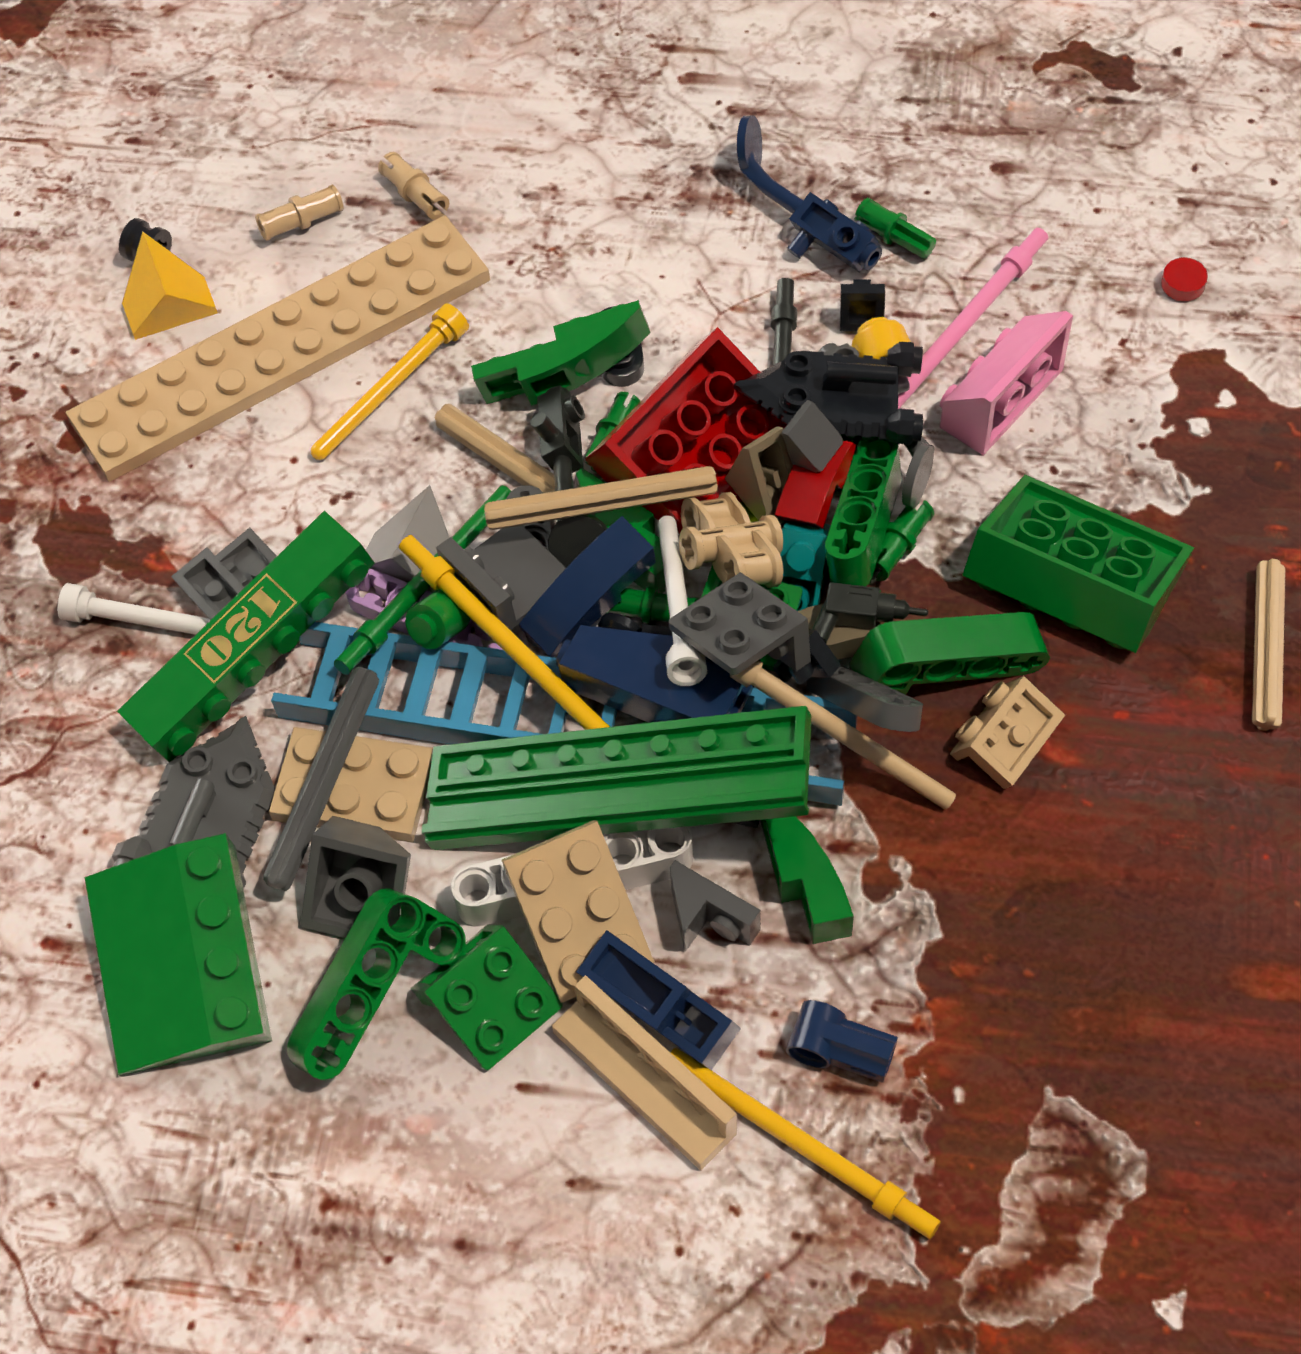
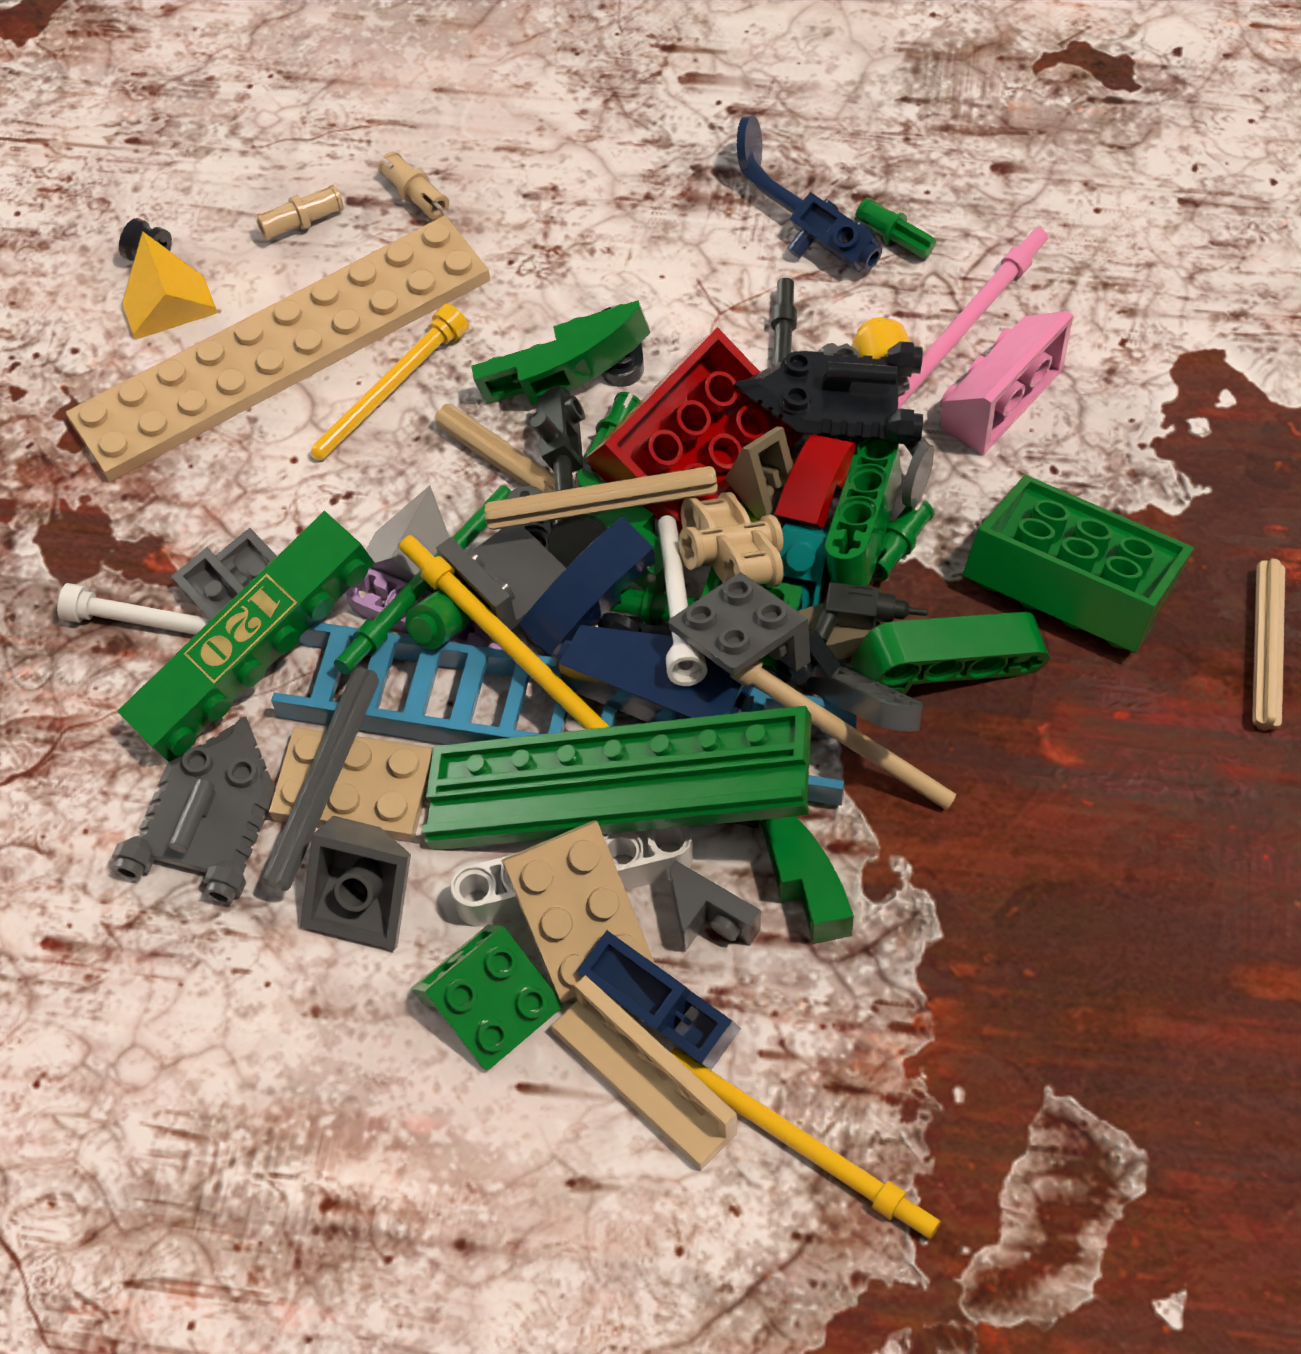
green slope [84,833,272,1076] -> none
green beam [287,888,466,1080] -> none
dark grey slope [782,400,843,472] -> none
dark blue piece [786,1000,898,1083] -> none
black tile [839,279,885,331] -> none
tan bracket [950,676,1065,789] -> none
red tile [1161,257,1208,301] -> none

